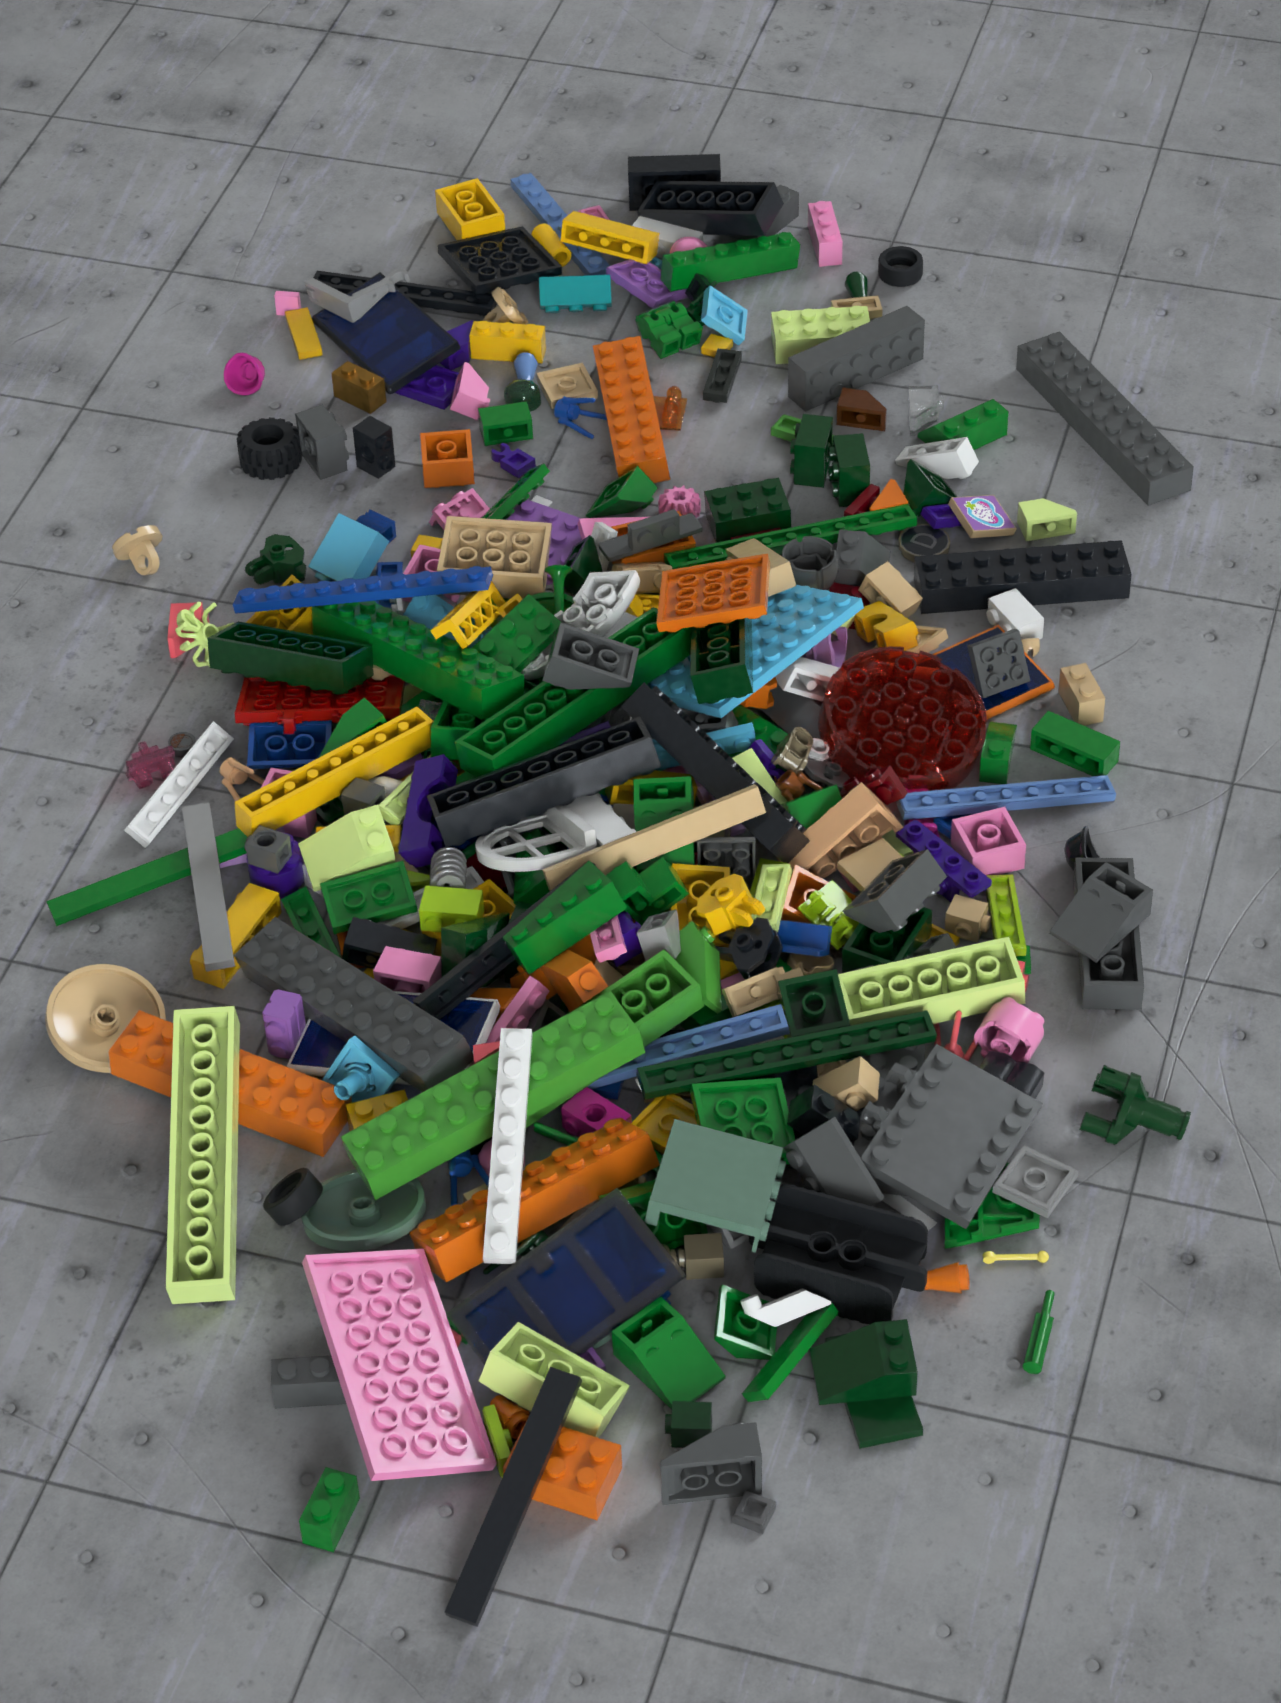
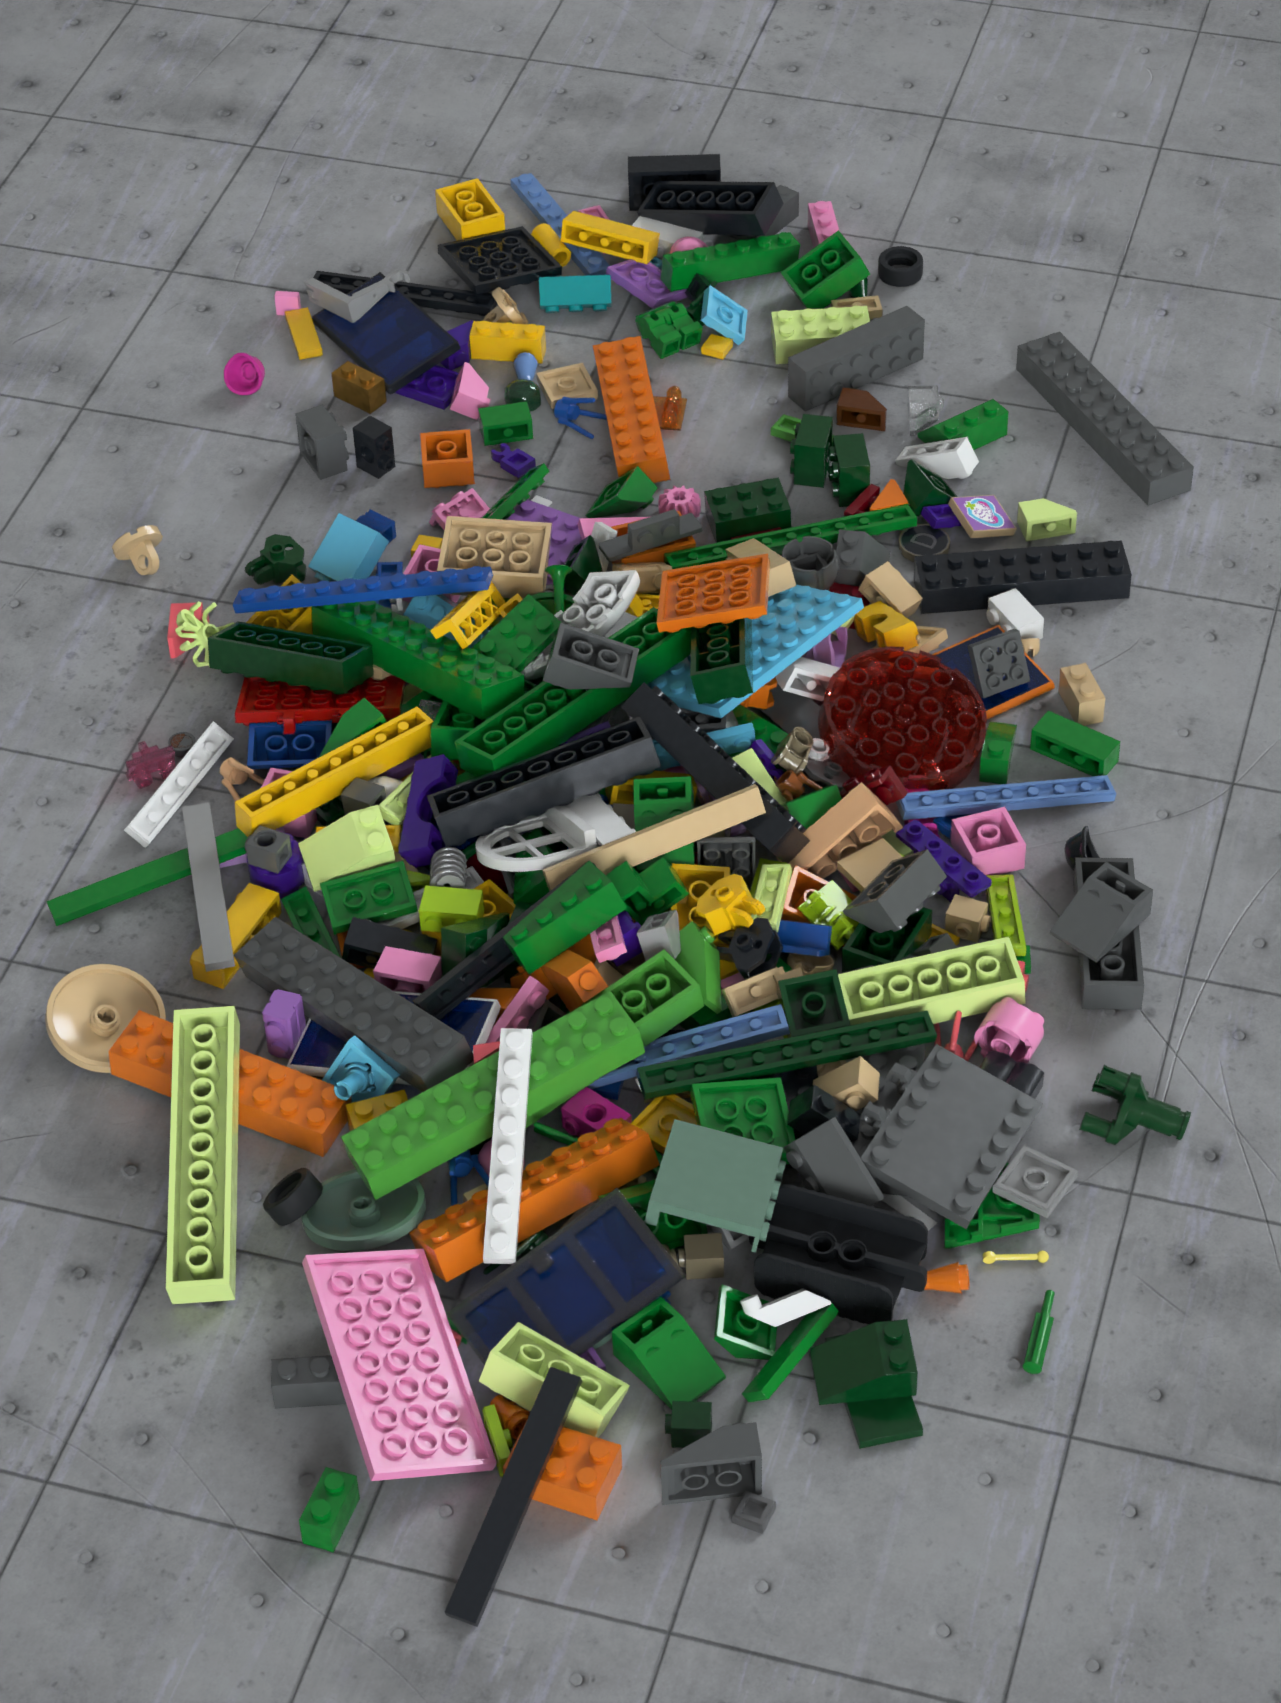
black tyre [237,417,302,480] -> none
pearl dark grey plate [703,348,742,403] -> none
none -> green brick [780,230,870,309]

